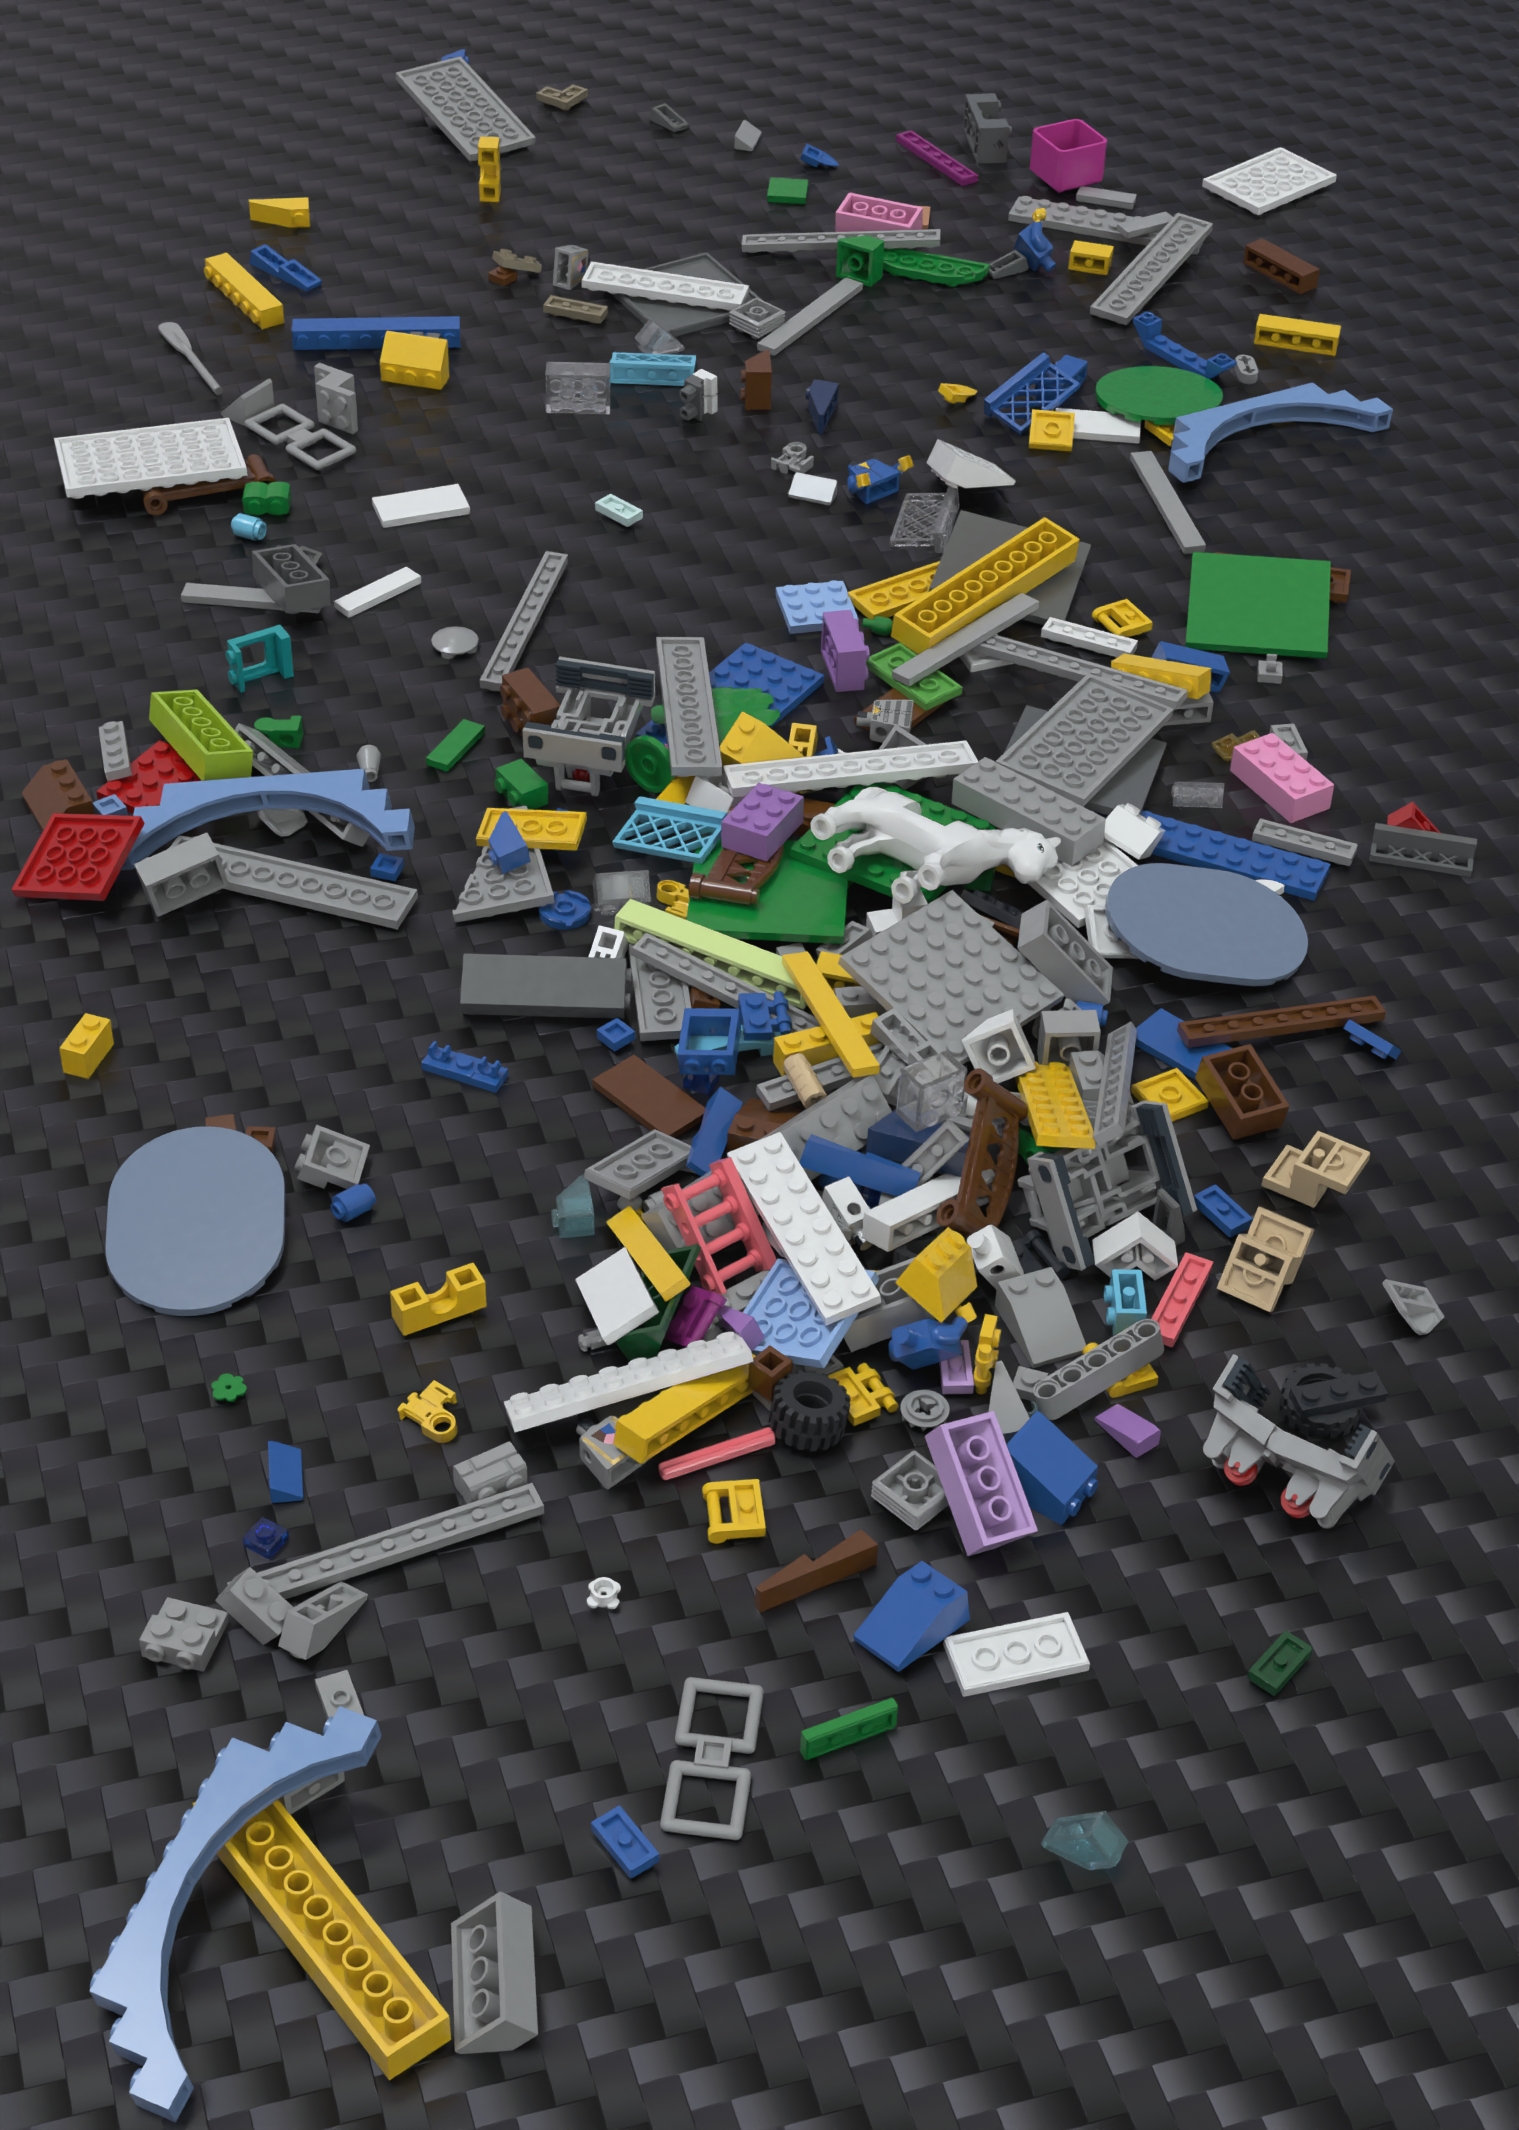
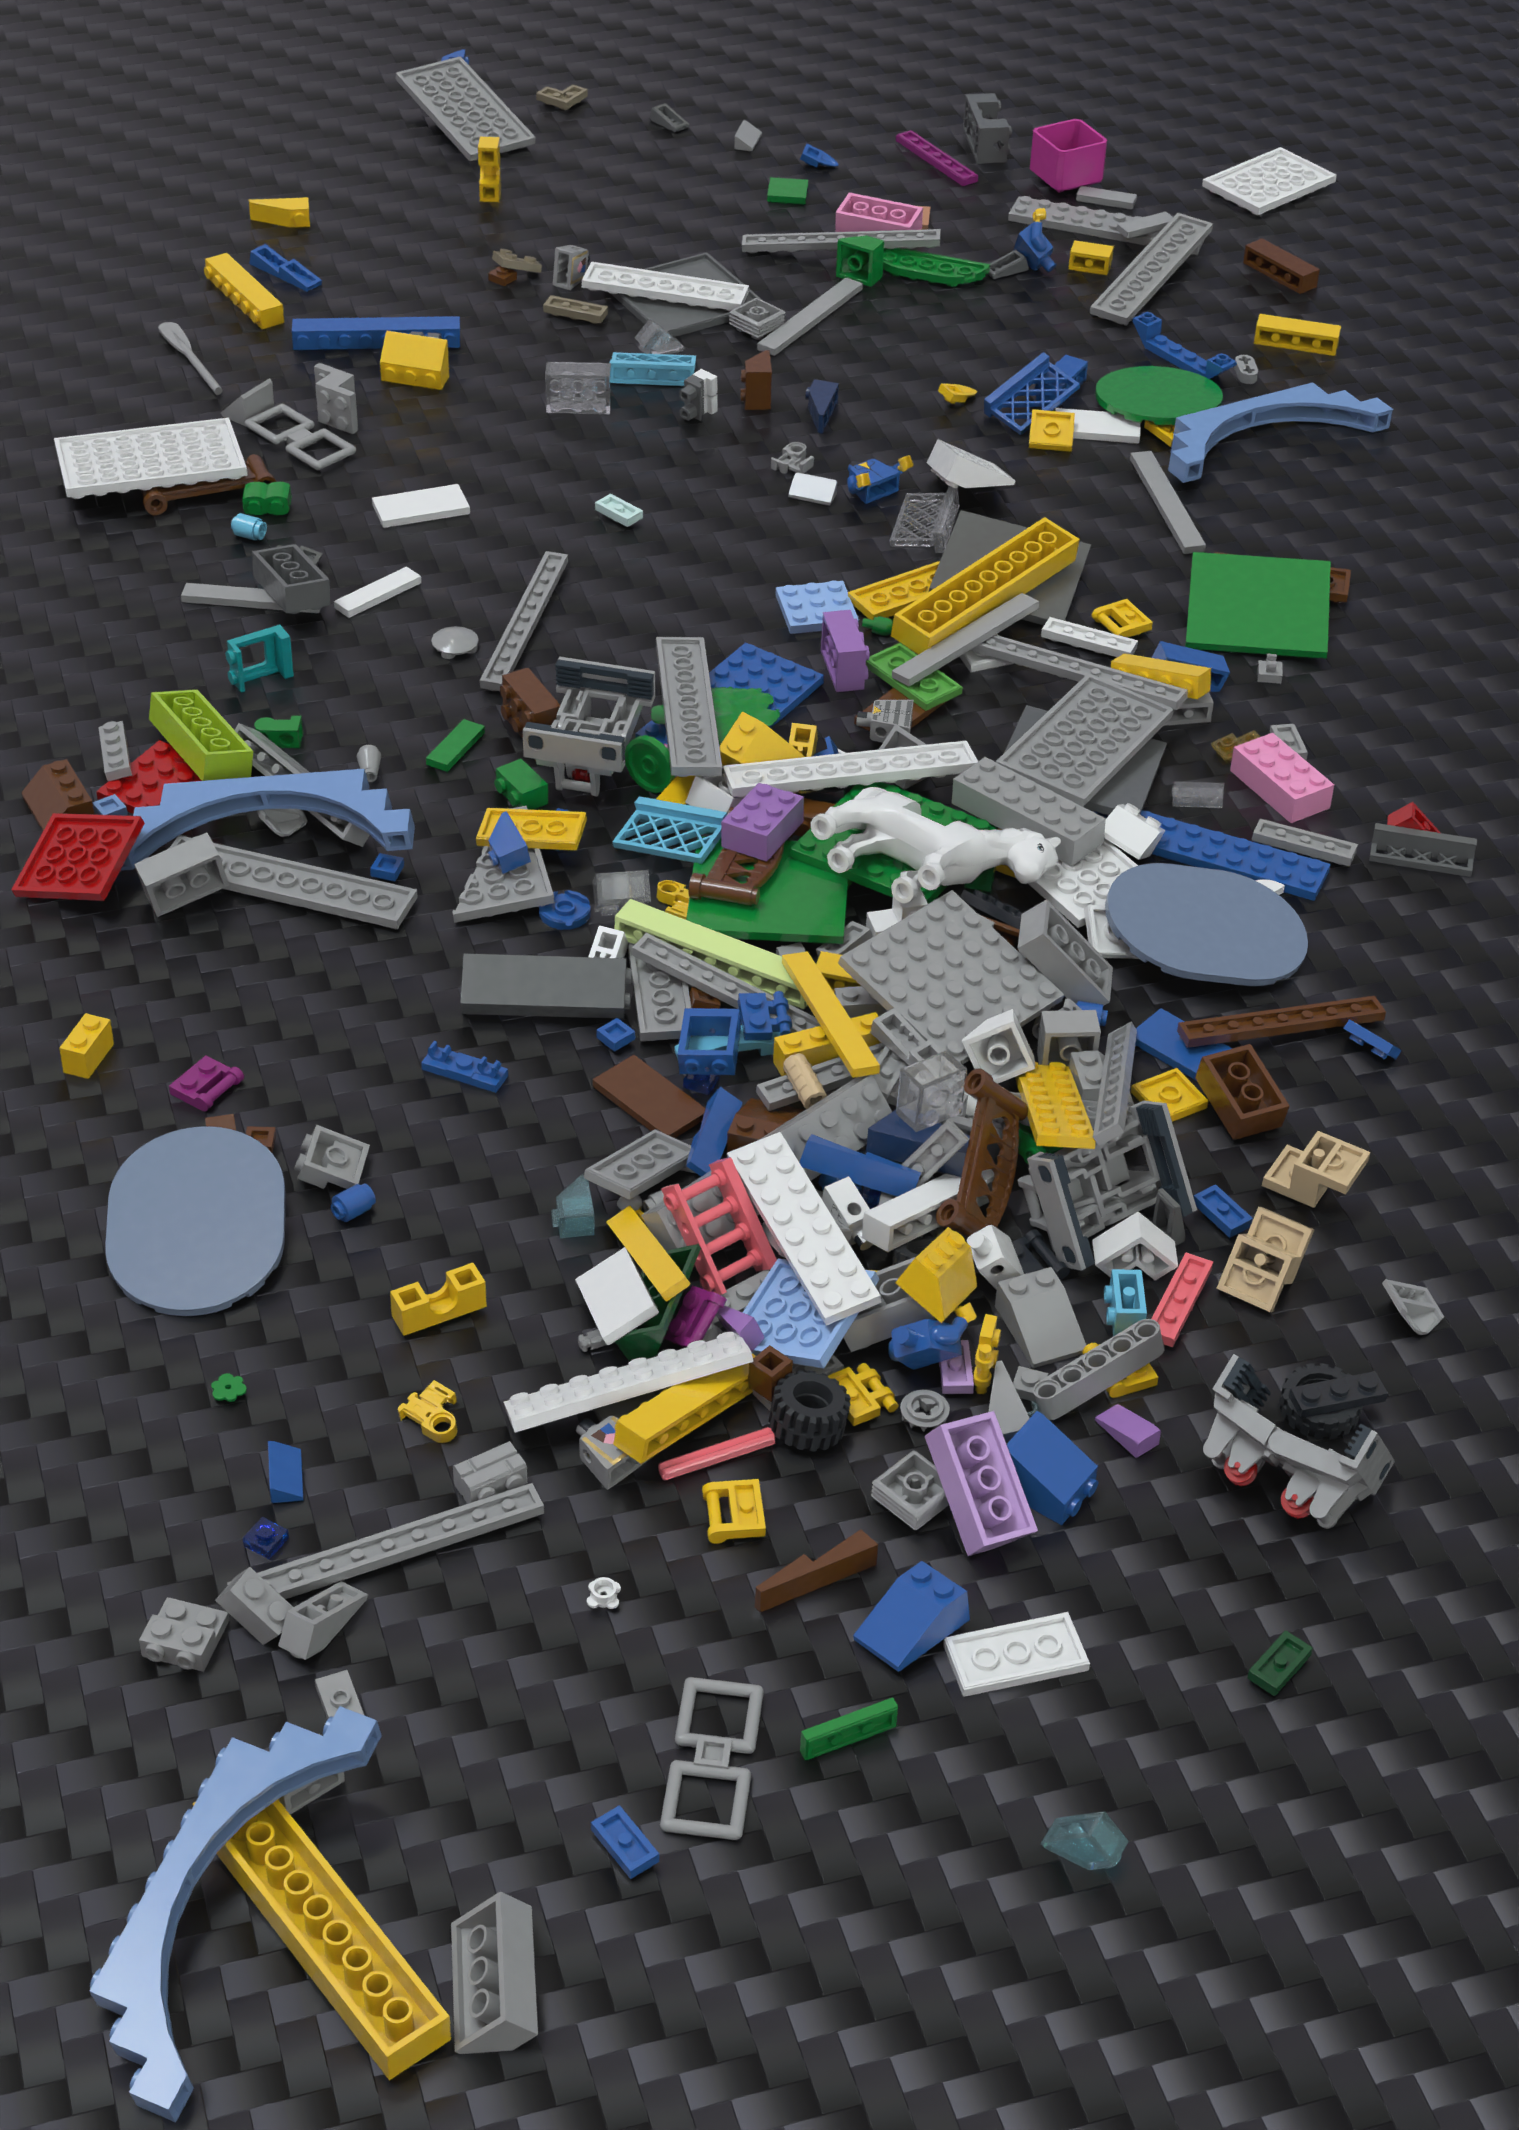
none -> magenta plate [169,1055,244,1111]

